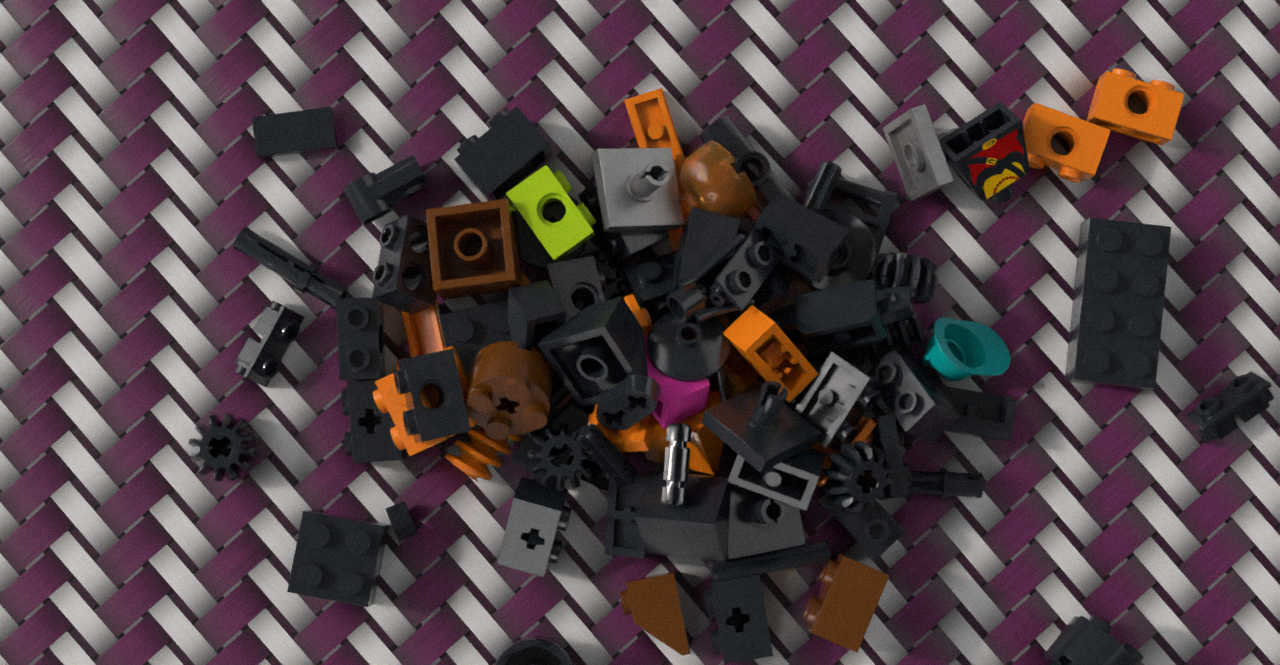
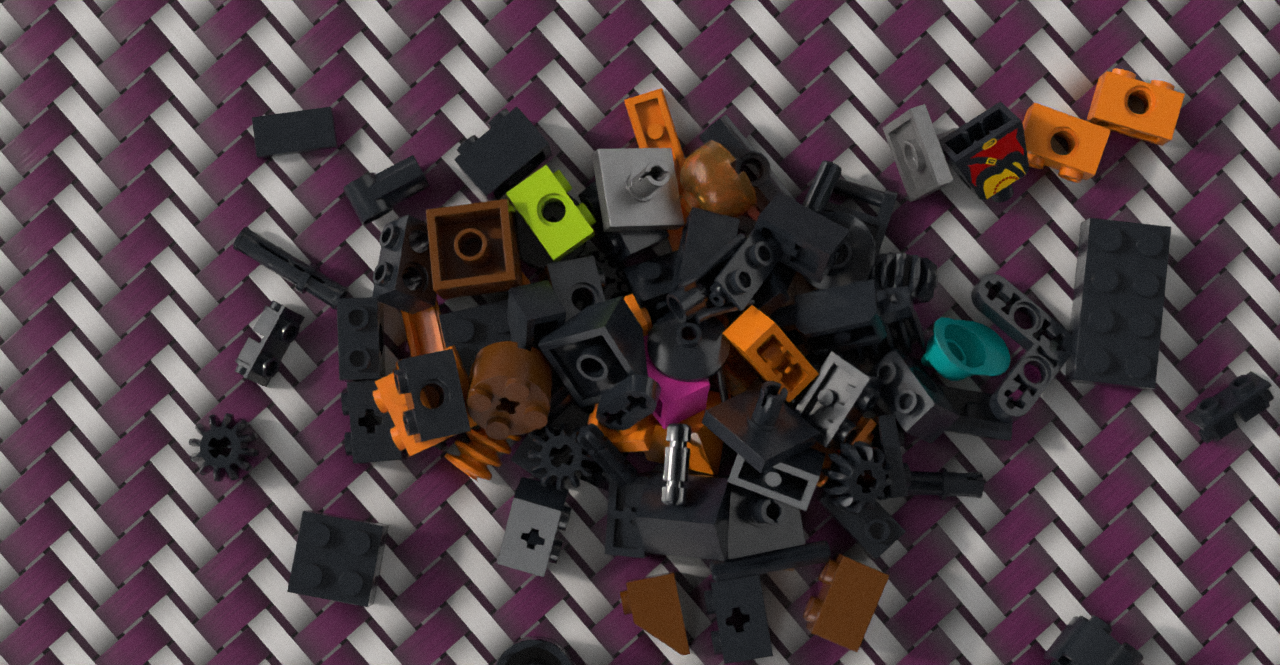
black axle [386,501,418,542] -> none
none -> black beam [971,274,1073,423]

